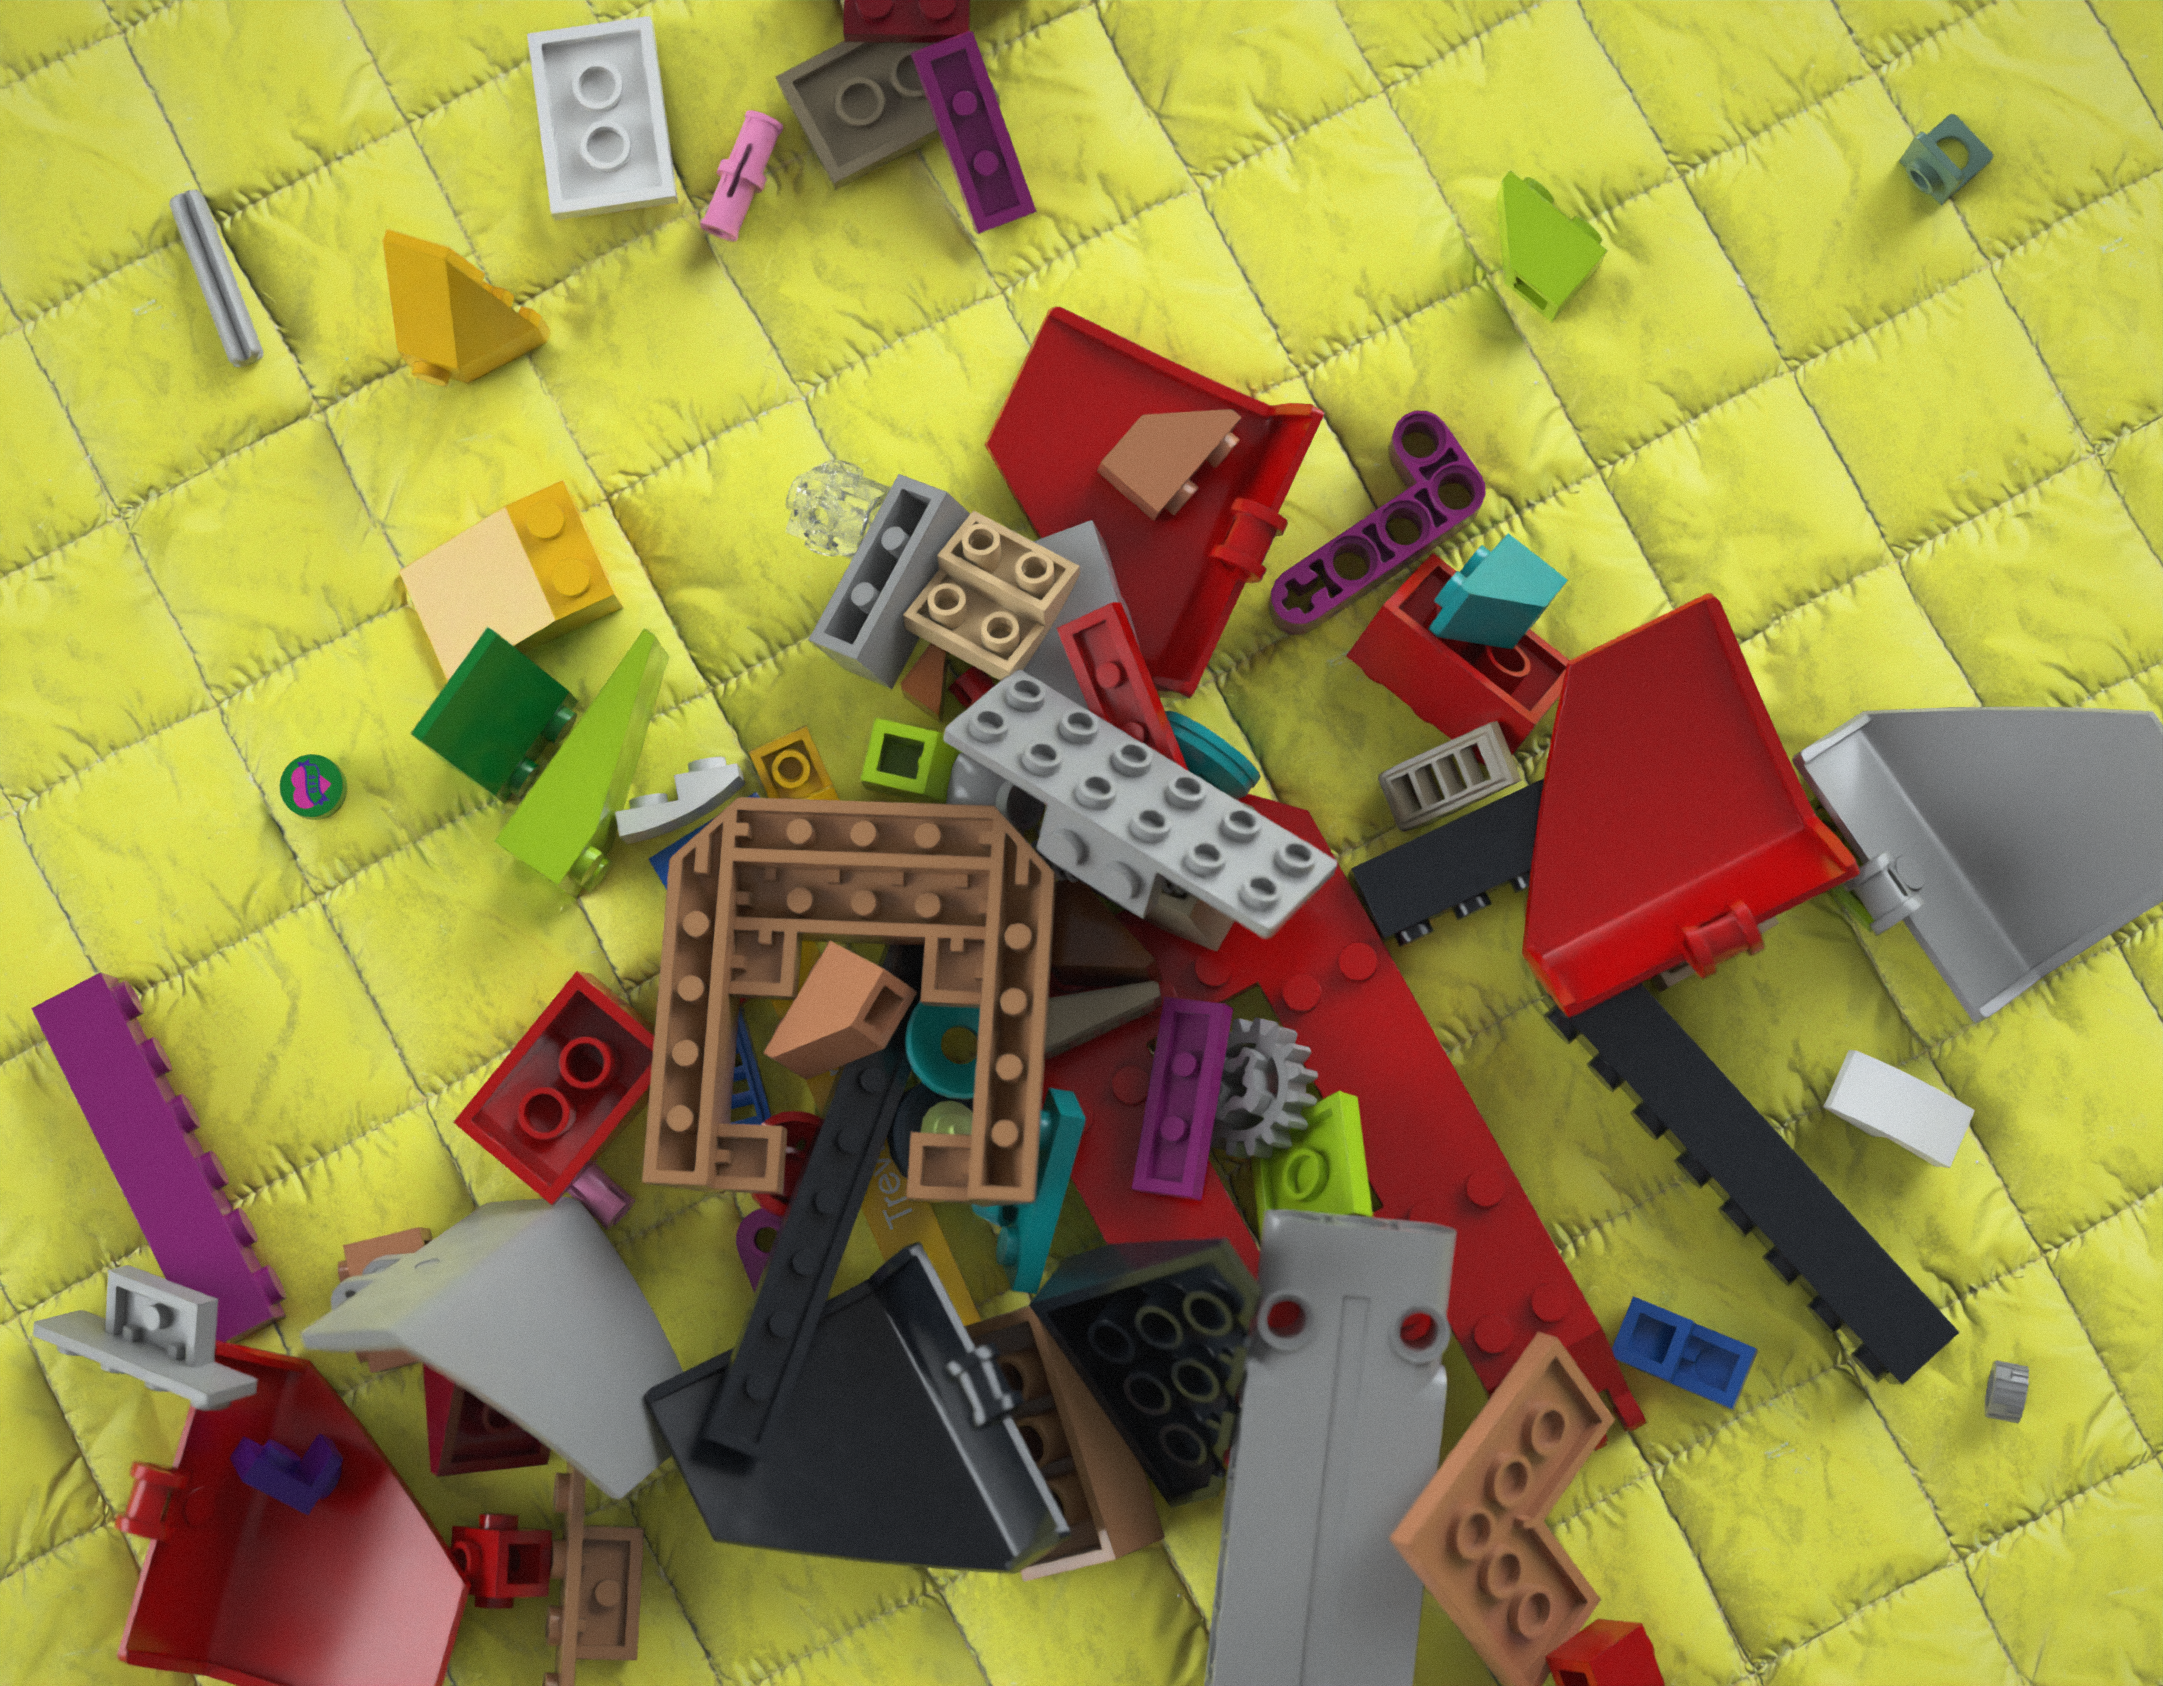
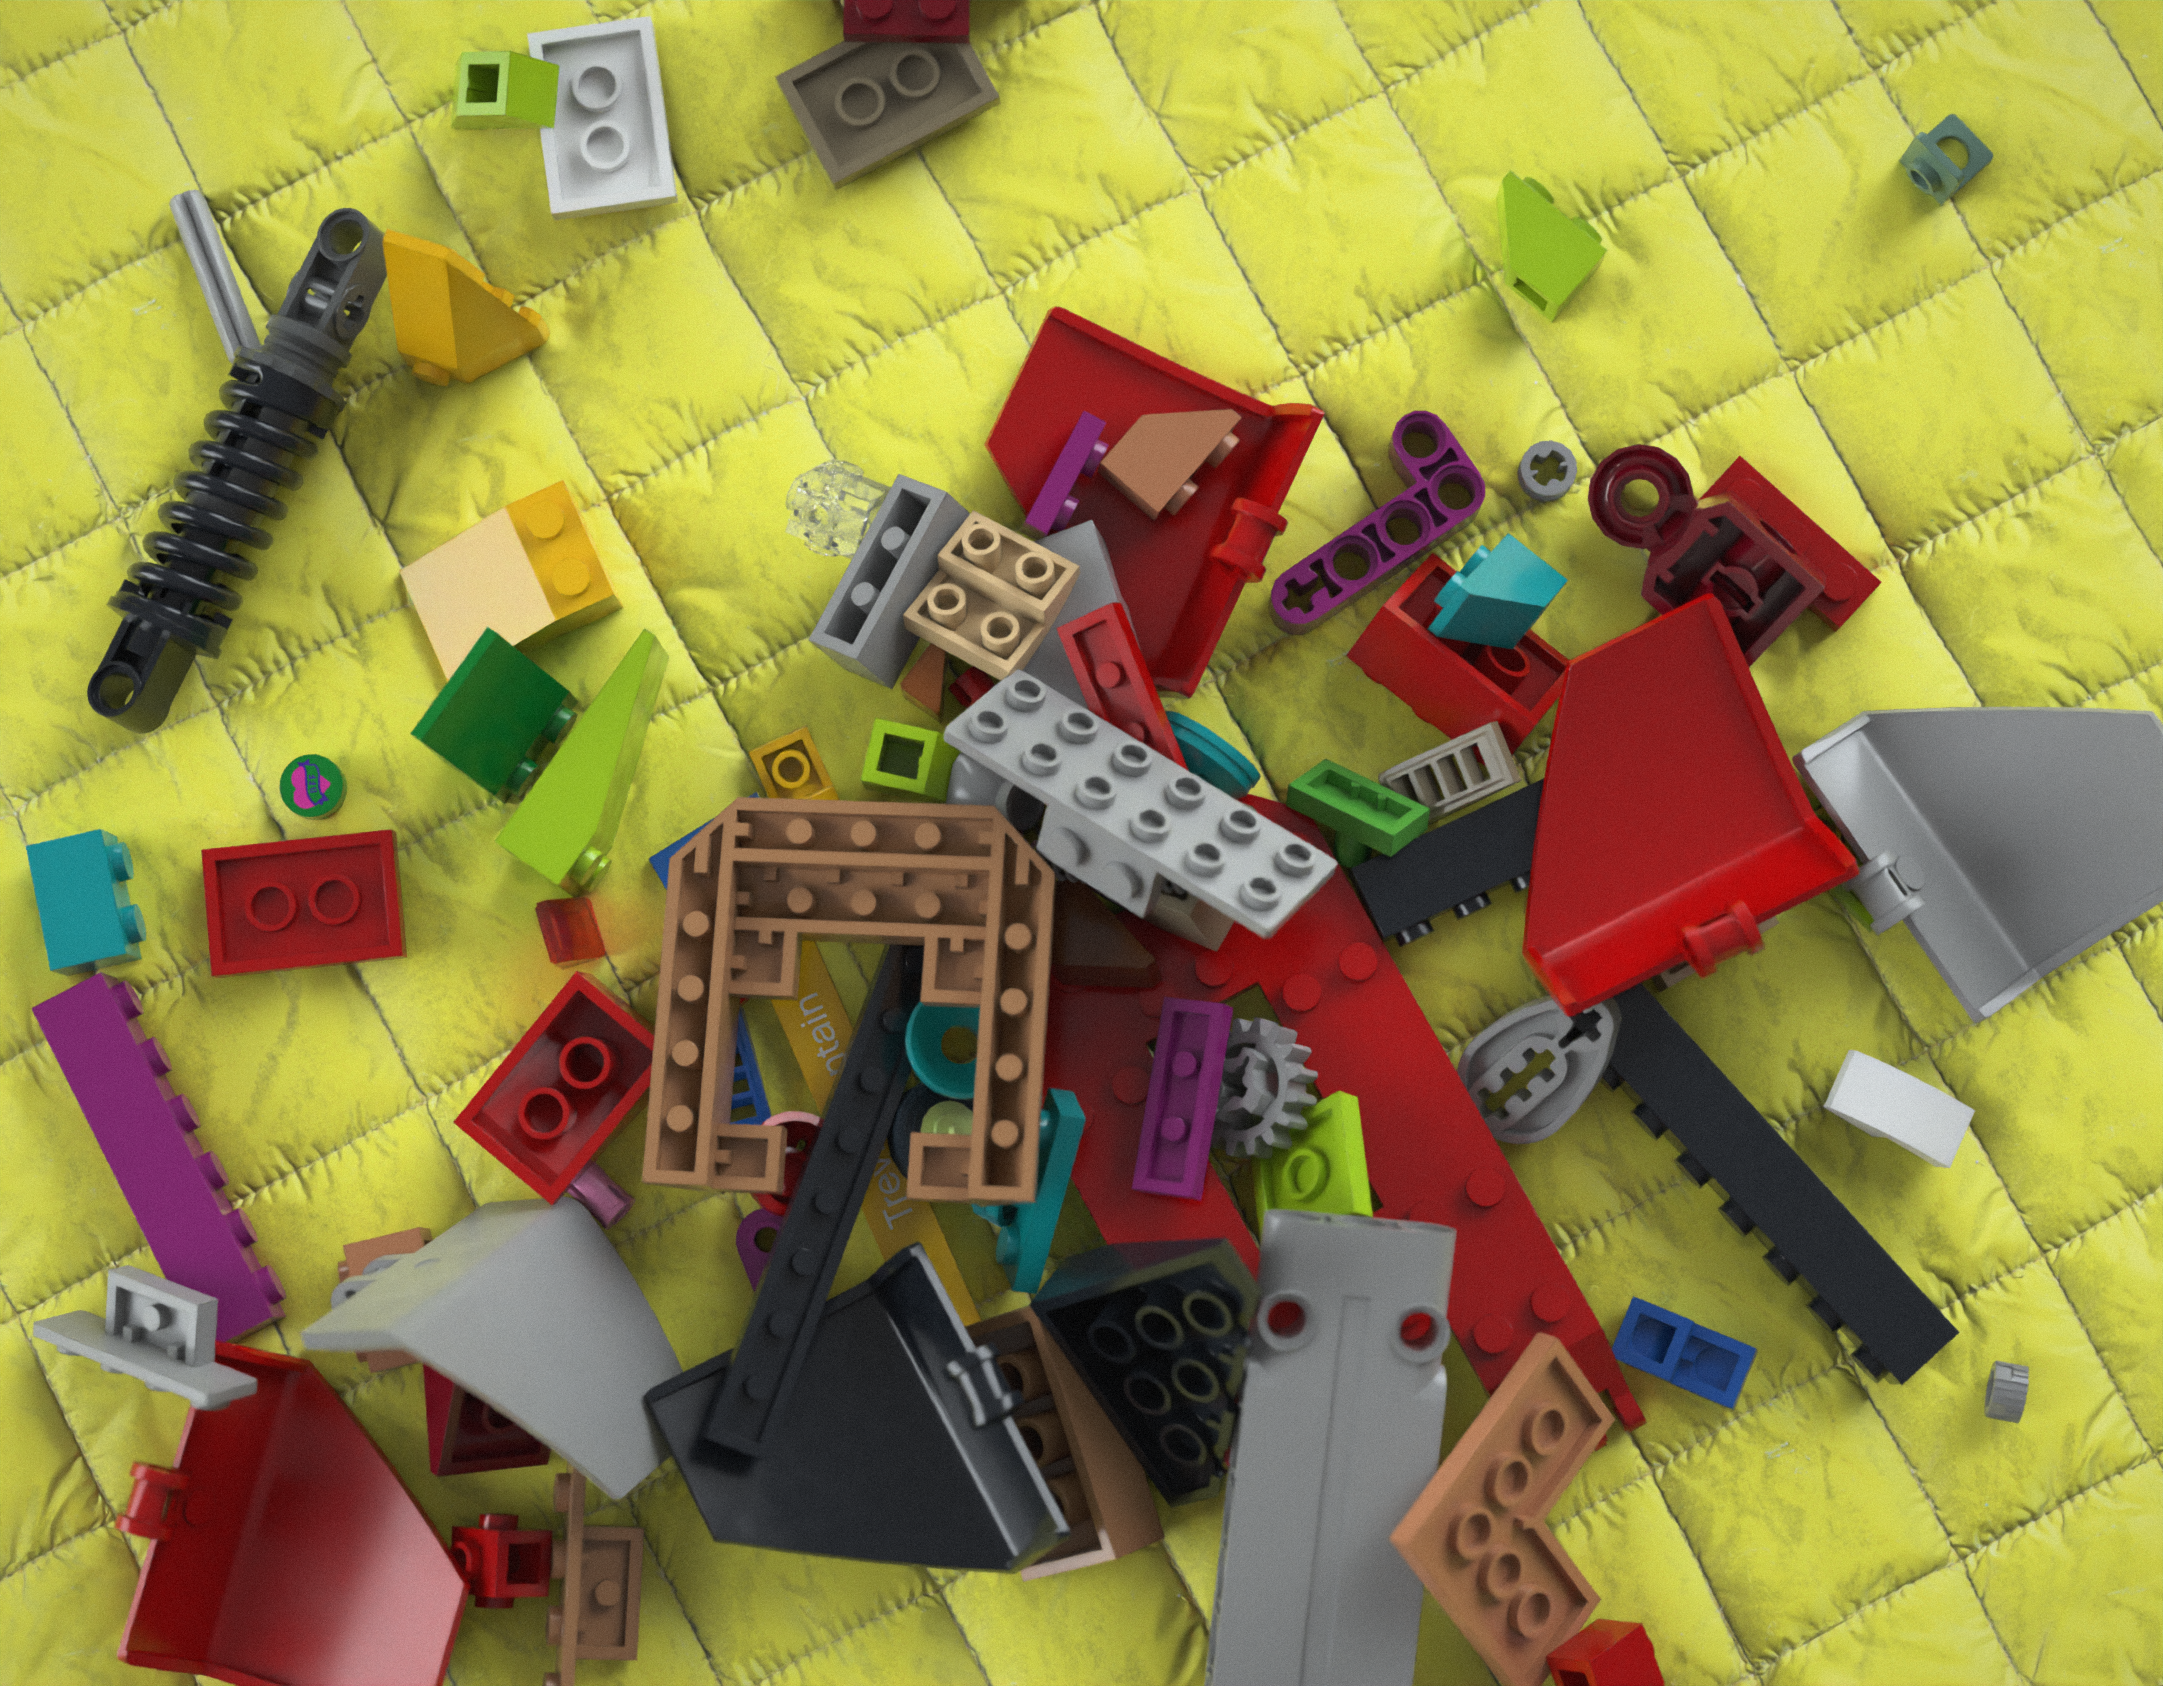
dark purple bracket [230,1433,343,1515] -> none
white slope [615,757,745,844] -> none
bright pink pin [700,110,784,242] -> none
nougat slope [763,941,917,1080] -> none
magenta plate [911,31,1037,234] -> none
dark tan slope [1045,981,1163,1059] -> none
none -> teal brick [26,829,146,976]
none -> black piece [87,208,387,734]
none -> red plate [201,829,407,978]
none -> lime slope [450,51,560,130]
none -> clear red slope [534,897,606,970]
none -> magenta plate [1020,411,1109,540]
none -> bright green tile [1286,759,1430,868]
none -> light grey piece [1457,995,1621,1144]
none -> light grey bush [1517,440,1577,502]
none -> dark red brick [1587,444,1827,667]
none -> red plate [1699,456,1882,632]

